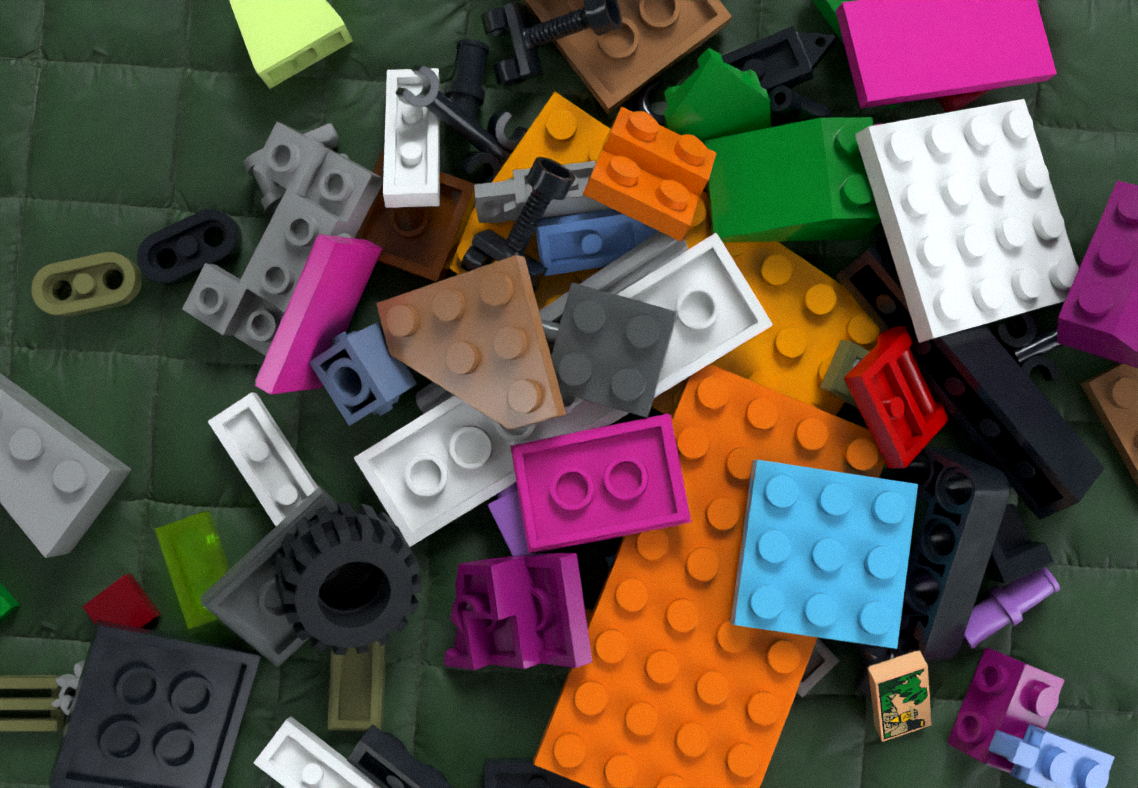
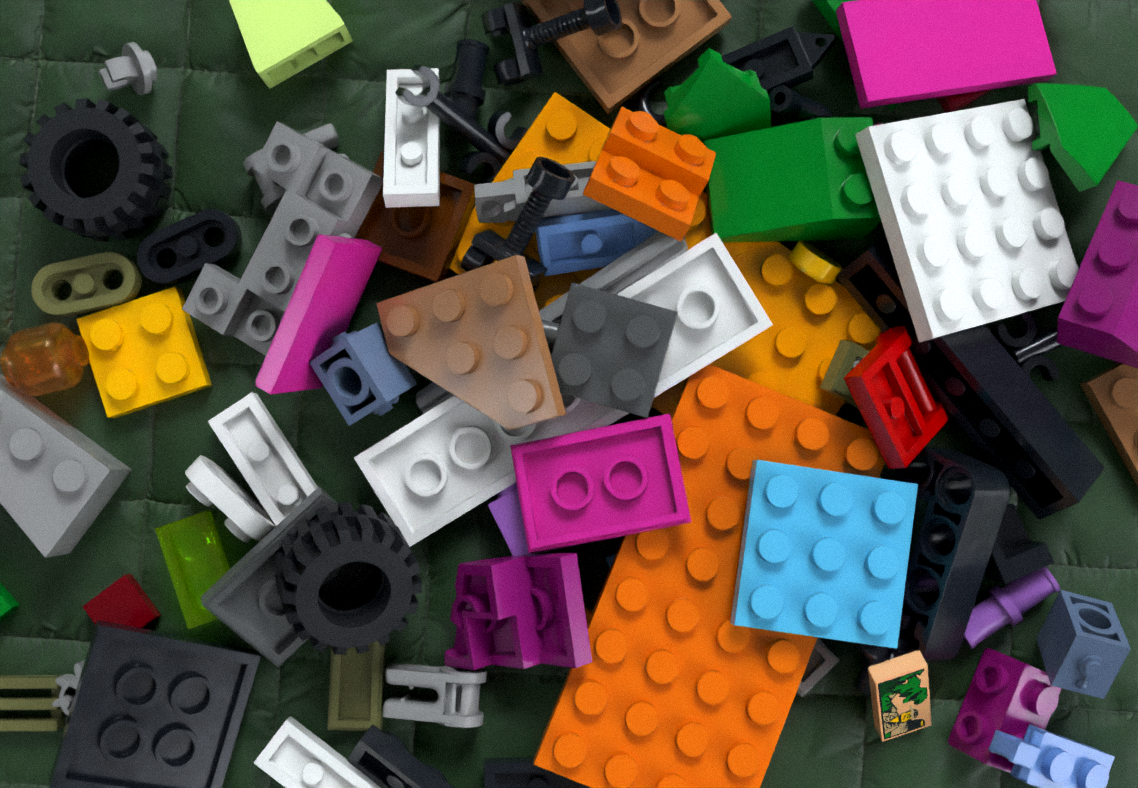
none -> clear orange head [1,322,89,396]
none -> black tyre [19,98,173,242]
none -> yellow plate [76,286,212,418]
none -> light grey plate [98,42,157,95]
none -> white plate [185,455,276,543]
none -> light grey piece [383,664,487,728]
none -> yellow tile [789,240,843,285]
none -> green slope [1027,83,1138,192]
none -> sand blue head [1036,590,1131,699]

